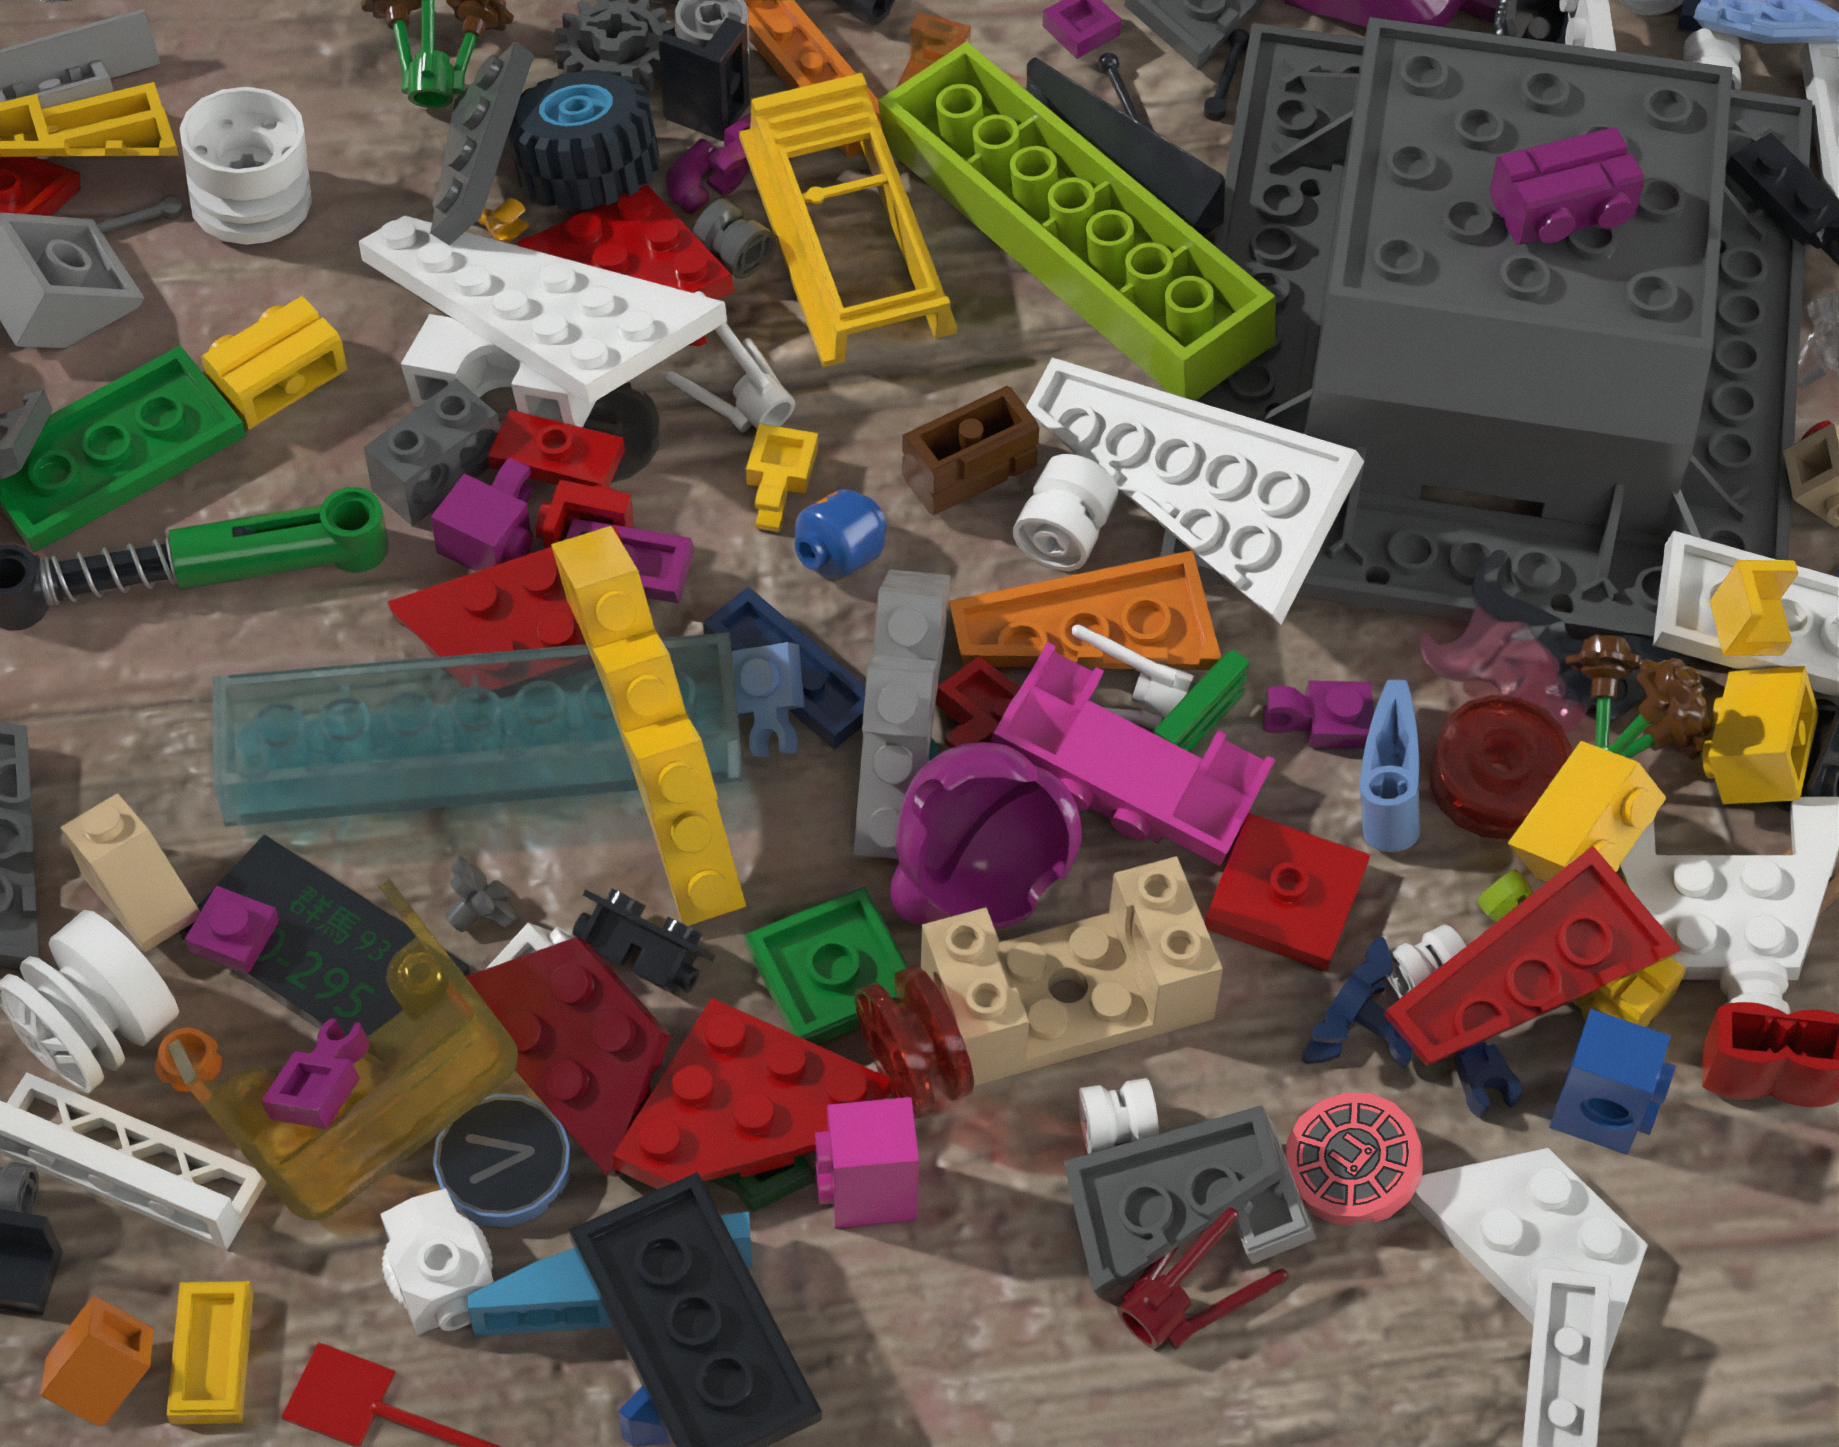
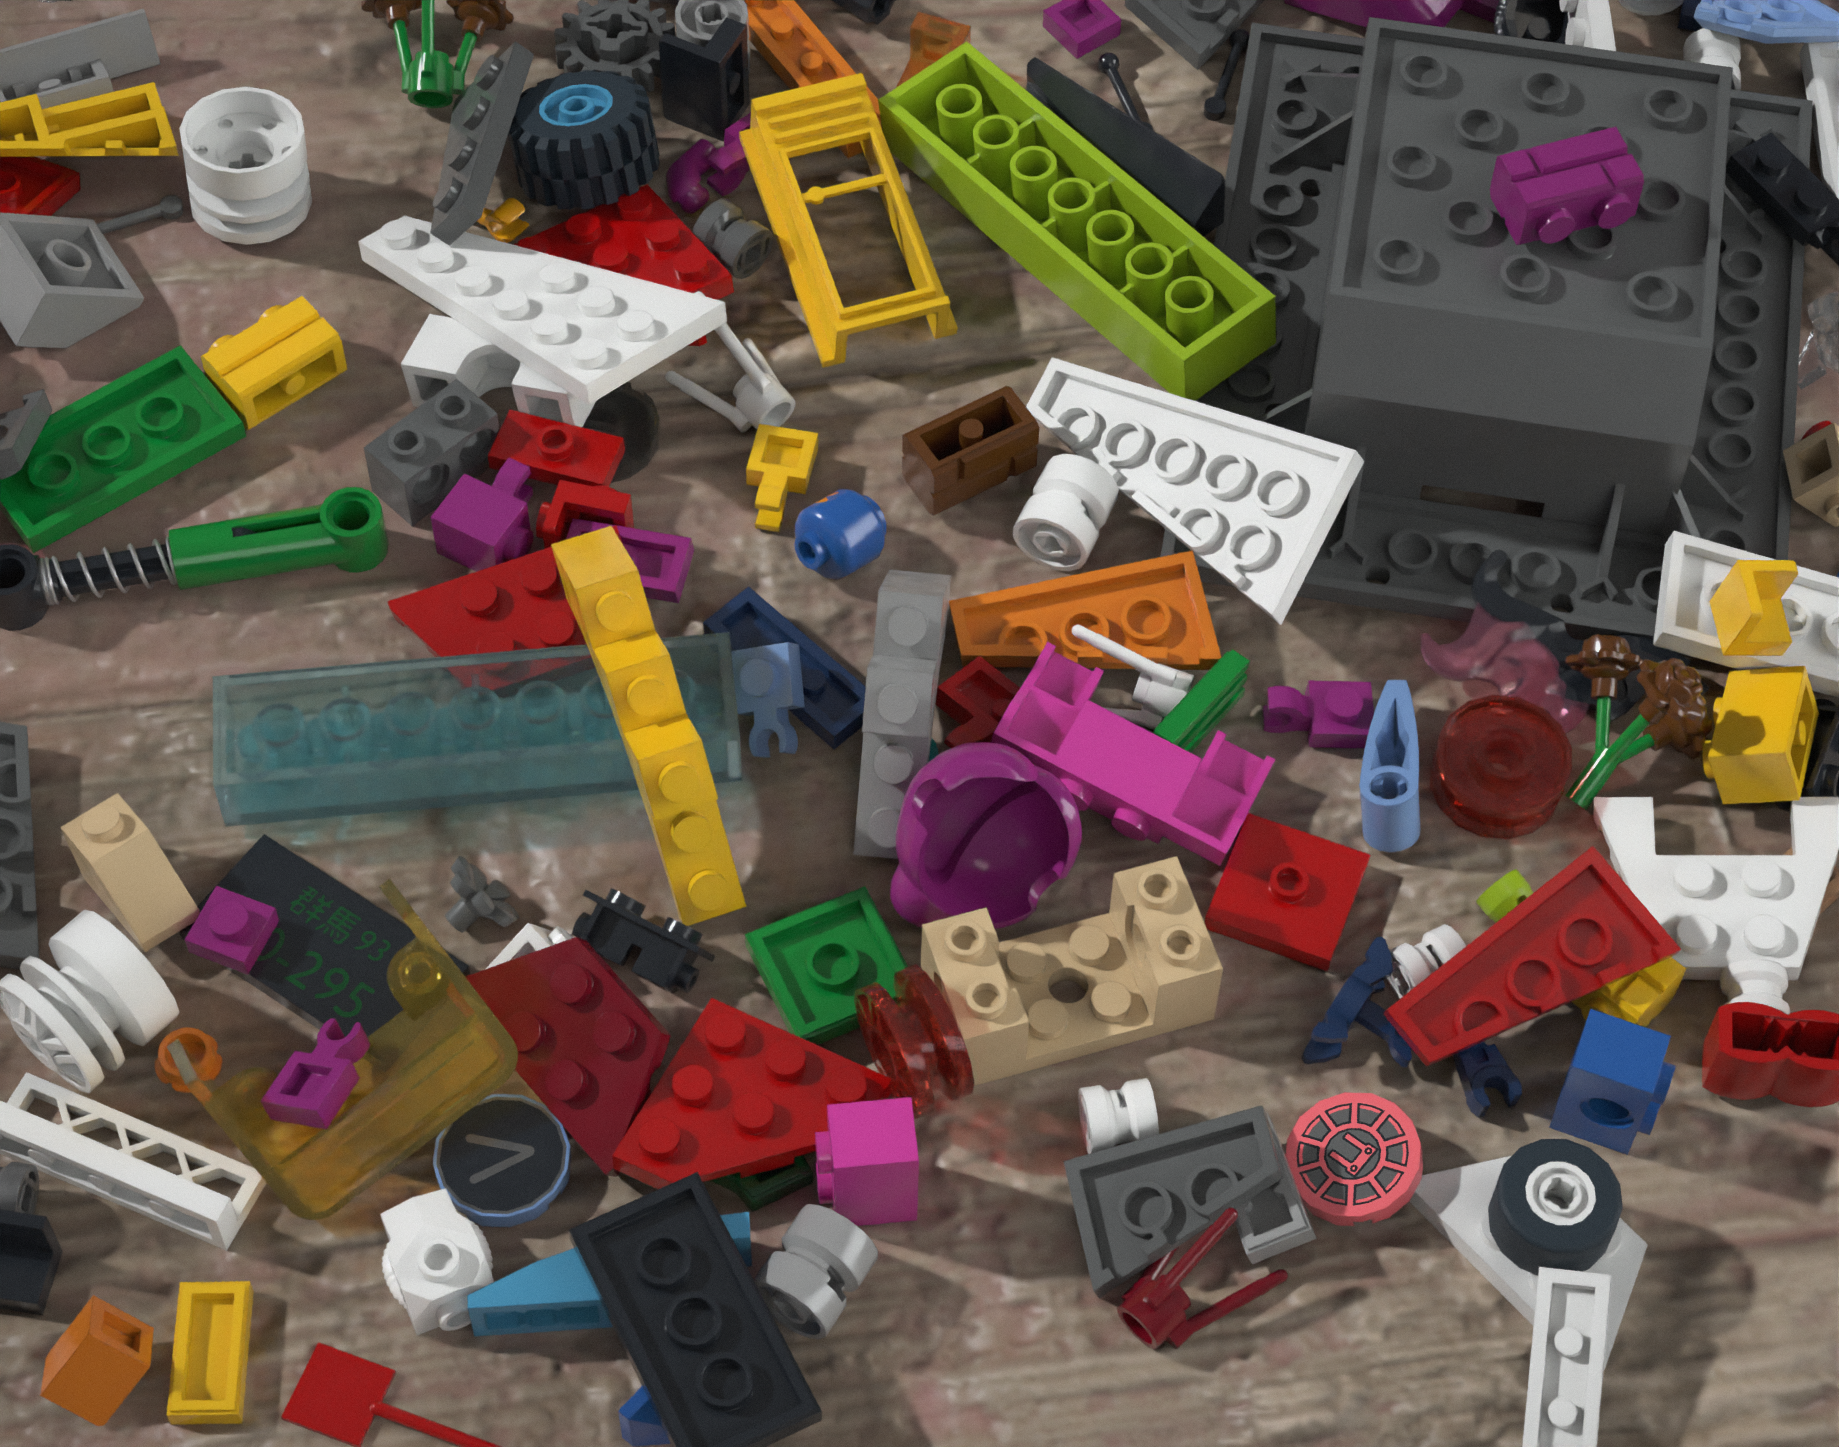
yellow brick [1508,741,1666,882] -> none
none -> light grey wheel [753,1204,878,1339]
none -> black wheel [1488,1139,1623,1275]

